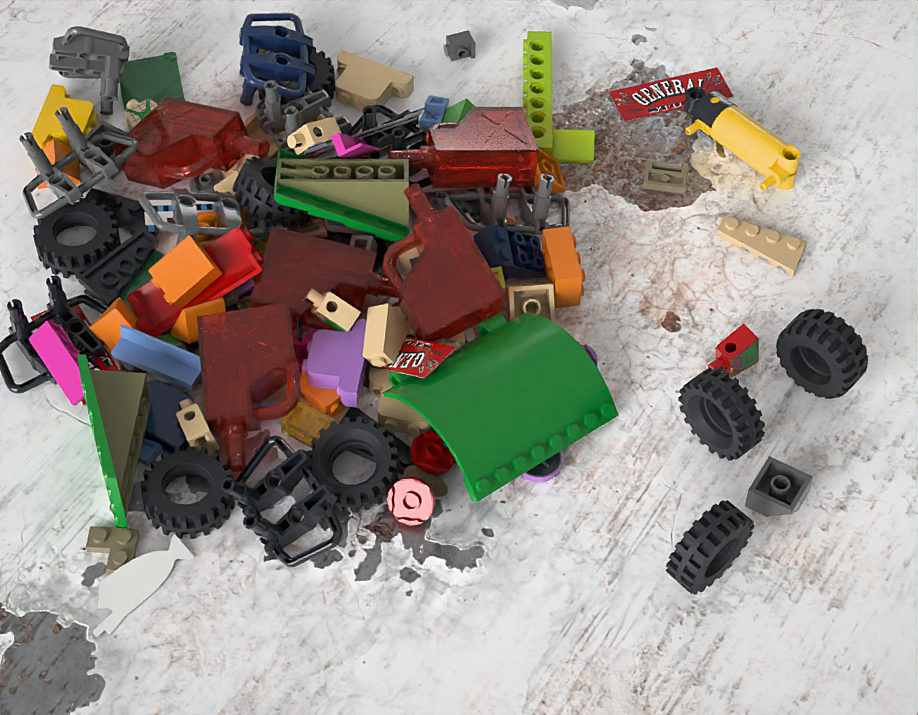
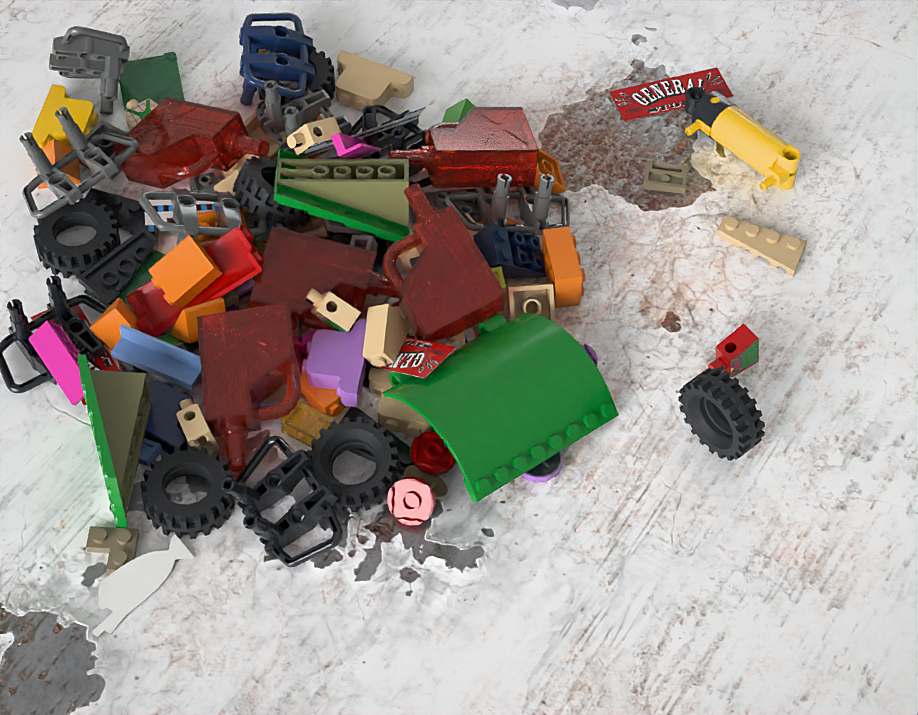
medium blue slope [419,95,449,130] -> none
dark grey brick [444,30,476,61] -> none
lime brick [523,31,553,156] -> none
lime slope [552,129,595,163] -> none
black tyre [666,500,755,595] -> none
dark grey slope [745,456,813,517] -> none
black tyre [776,309,868,399] -> none

